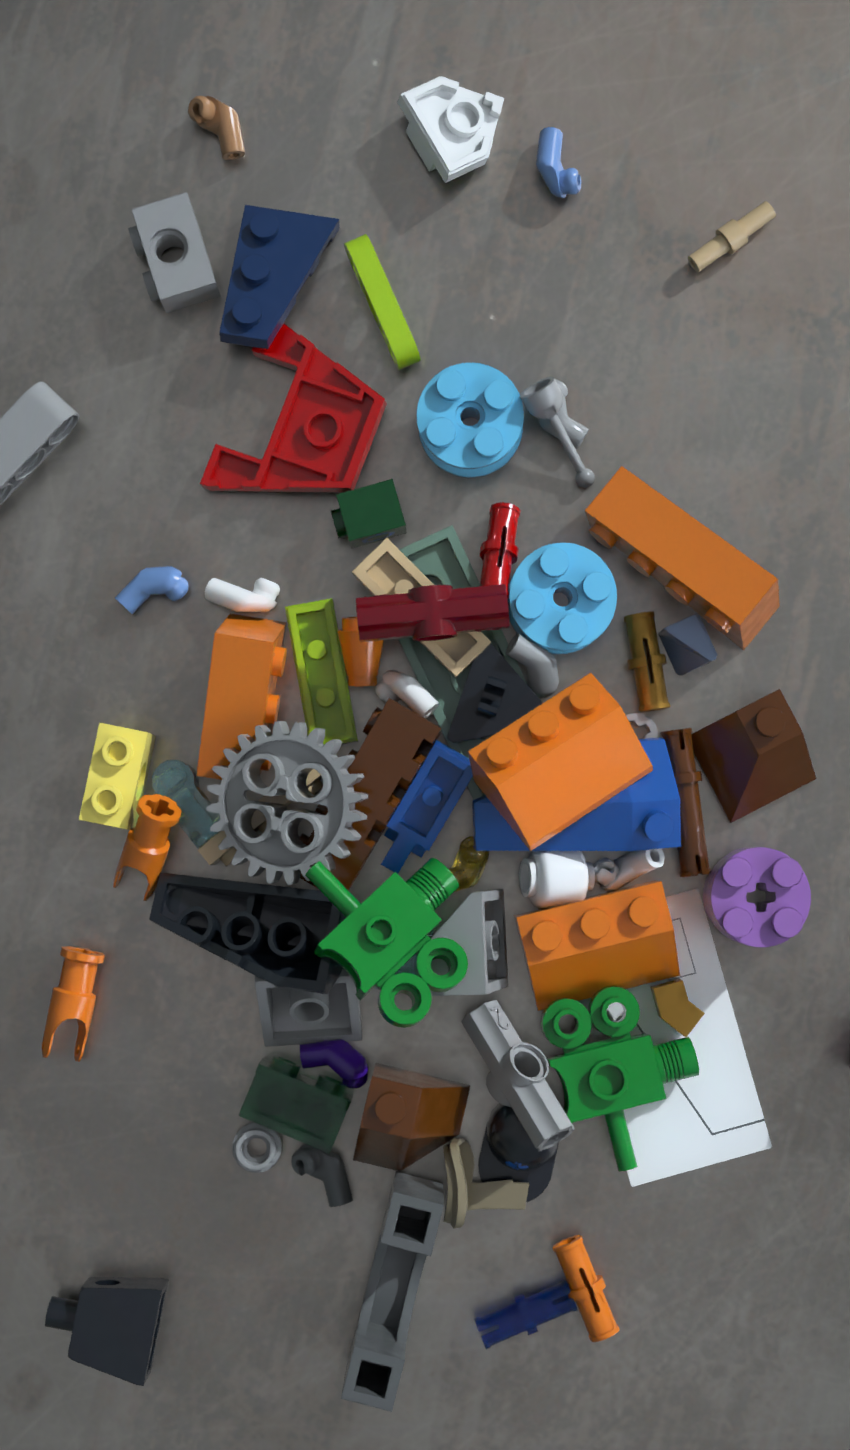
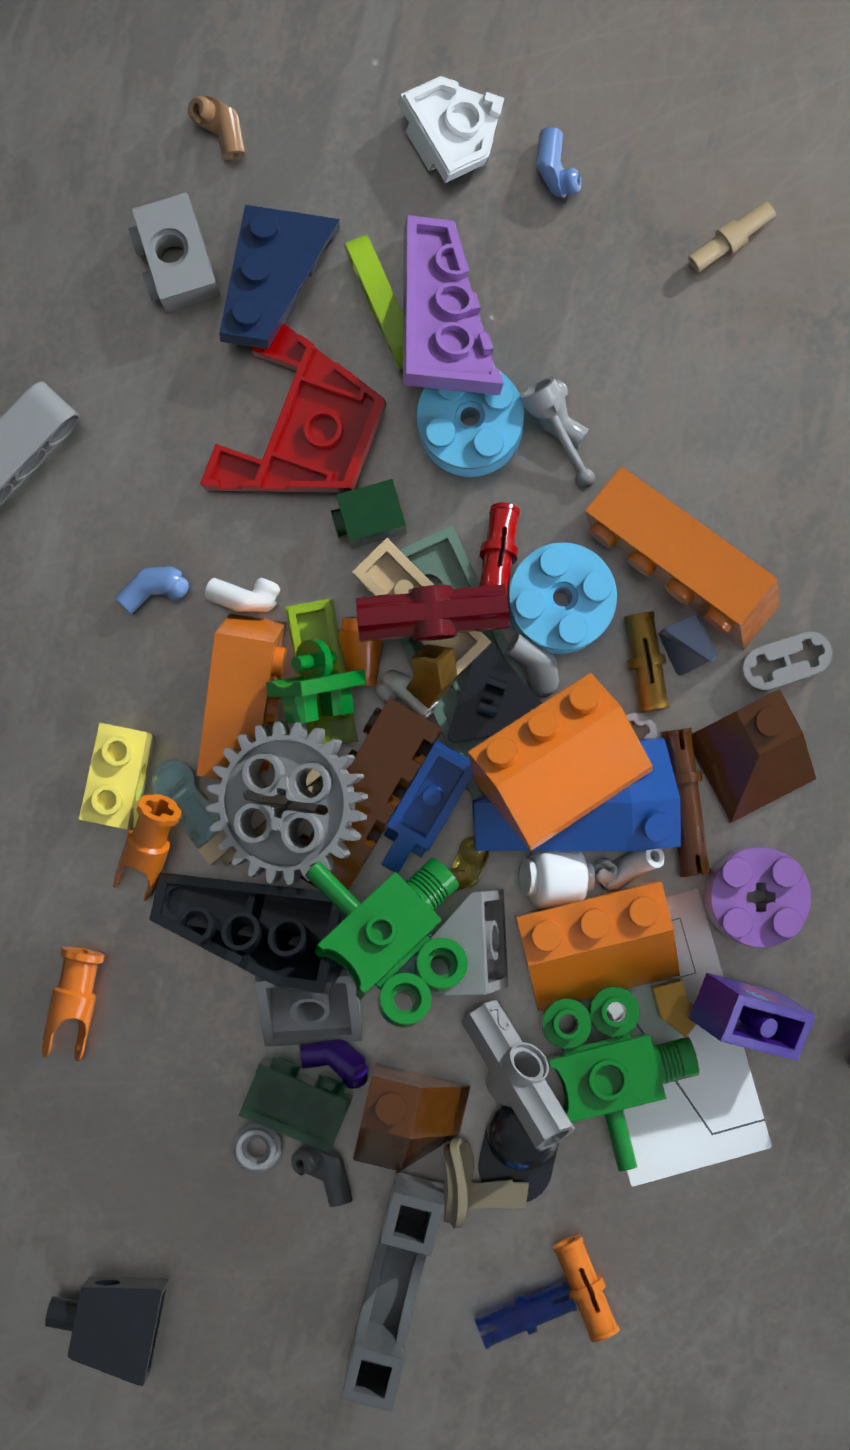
none -> green hips [266,638,366,723]
none -> medium lavender wing [403,215,504,395]
none -> pearl gold piece [406,644,457,709]
none -> dark purple brick [688,973,816,1061]
none -> light grey beam [739,631,833,692]

